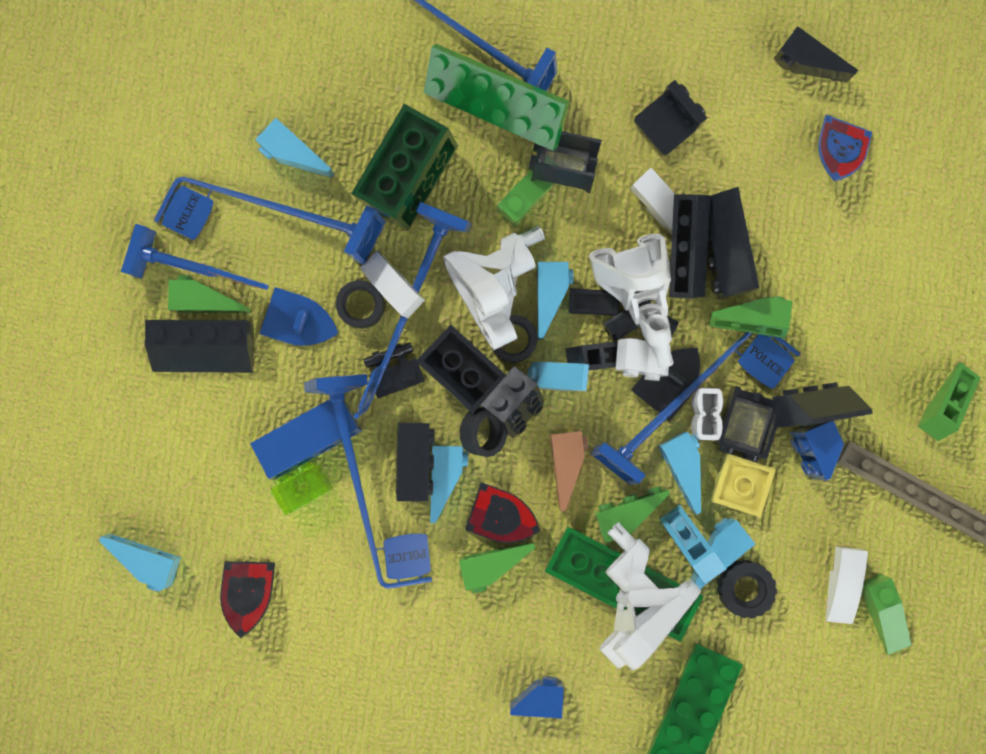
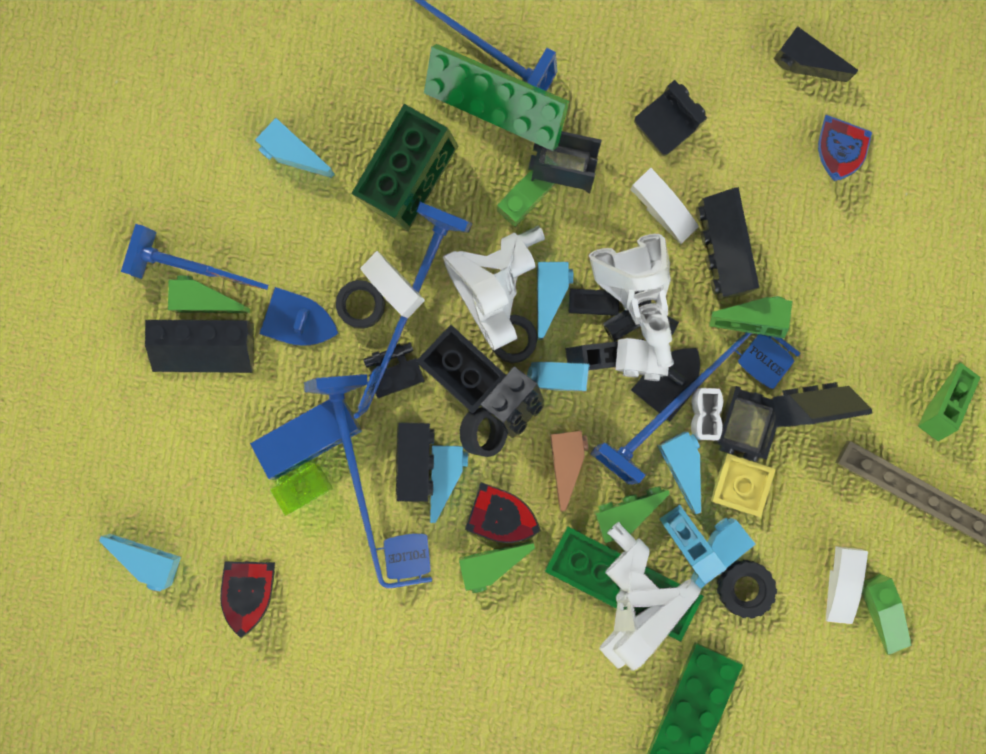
blue piece [154,177,386,265] -> none
blue slope [510,676,564,719] -> none
black brick [669,194,710,299] -> none
blue slope [790,421,844,481] -> none

